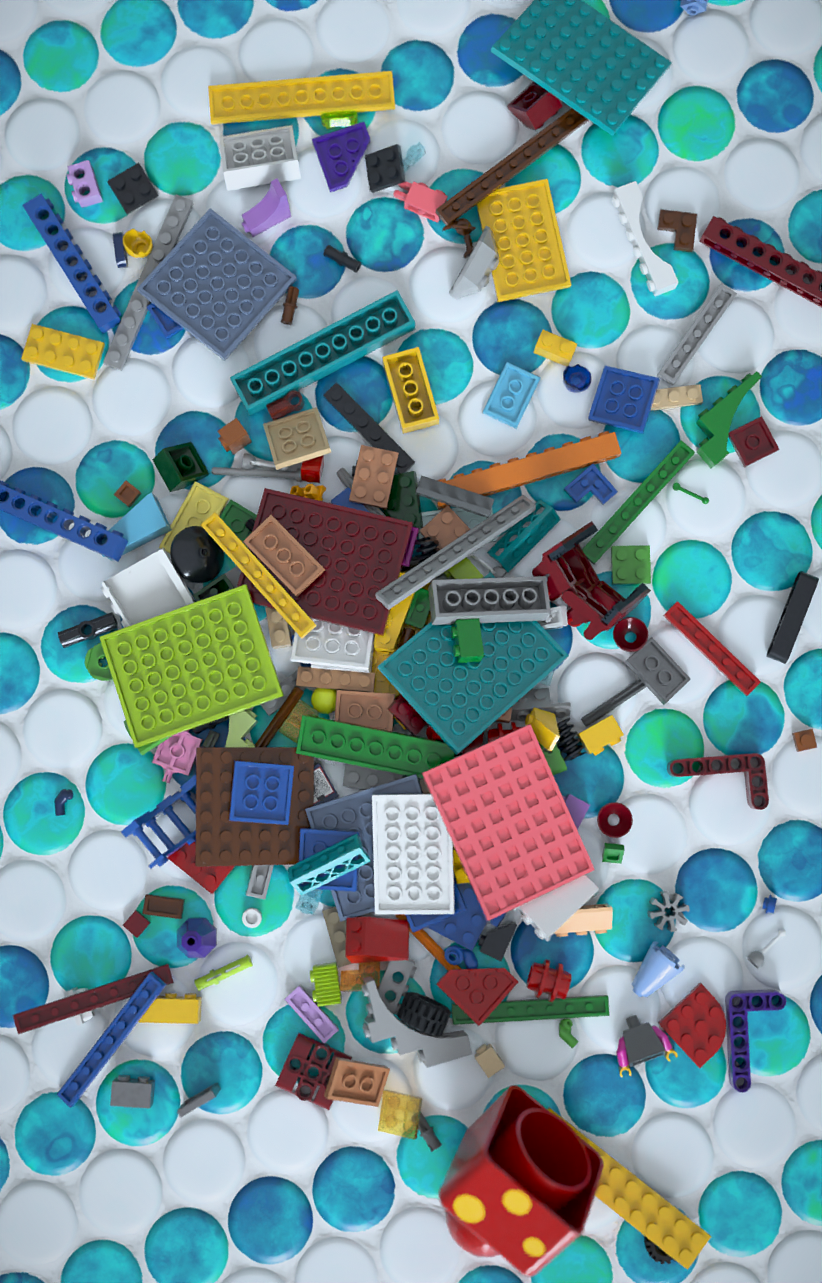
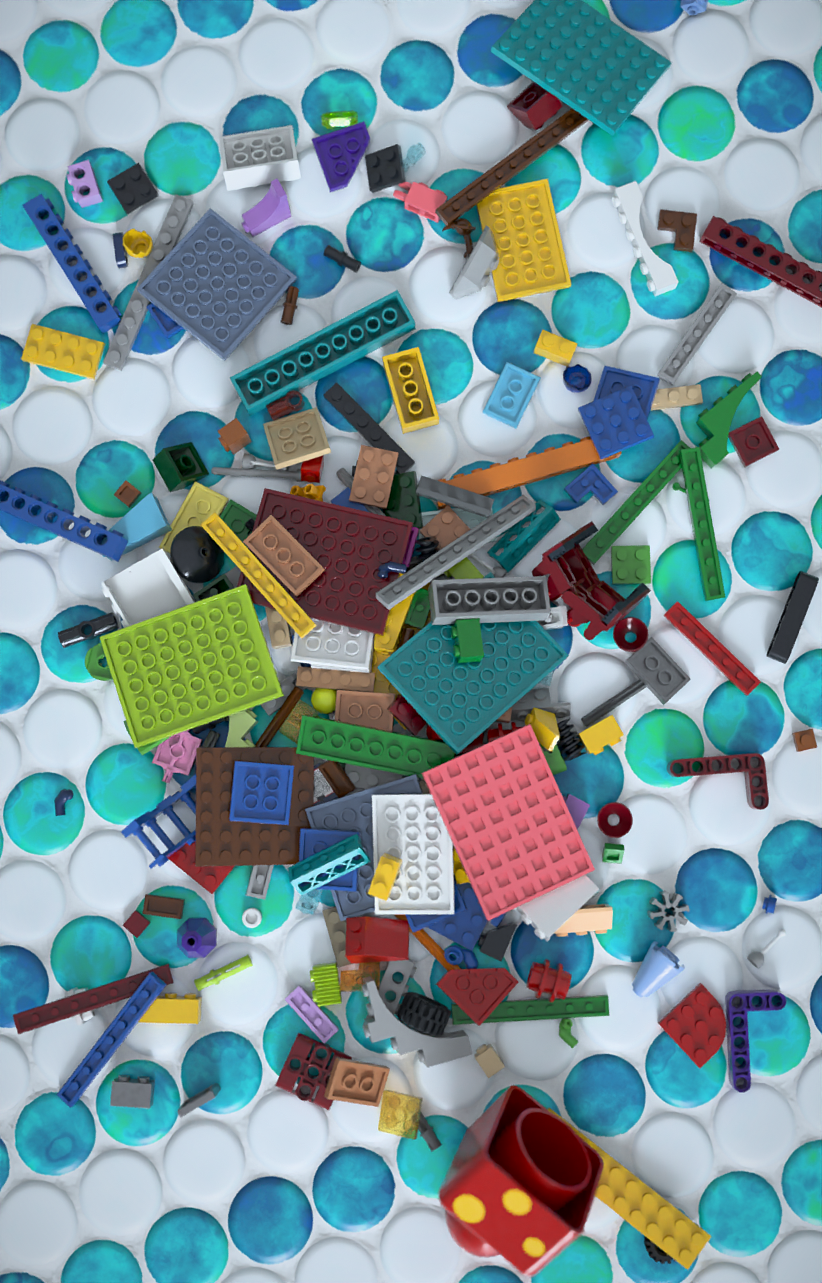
yellow plate [208,71,395,124] -> none
dark grey torso [617,1015,678,1078] -> none
none -> reddish brown tile [318,760,356,798]
none -> yellow brick [368,853,403,901]
none -> dark blue arm [378,561,407,579]
none -> blue plate [578,386,654,460]
none -> green plate [679,447,725,601]

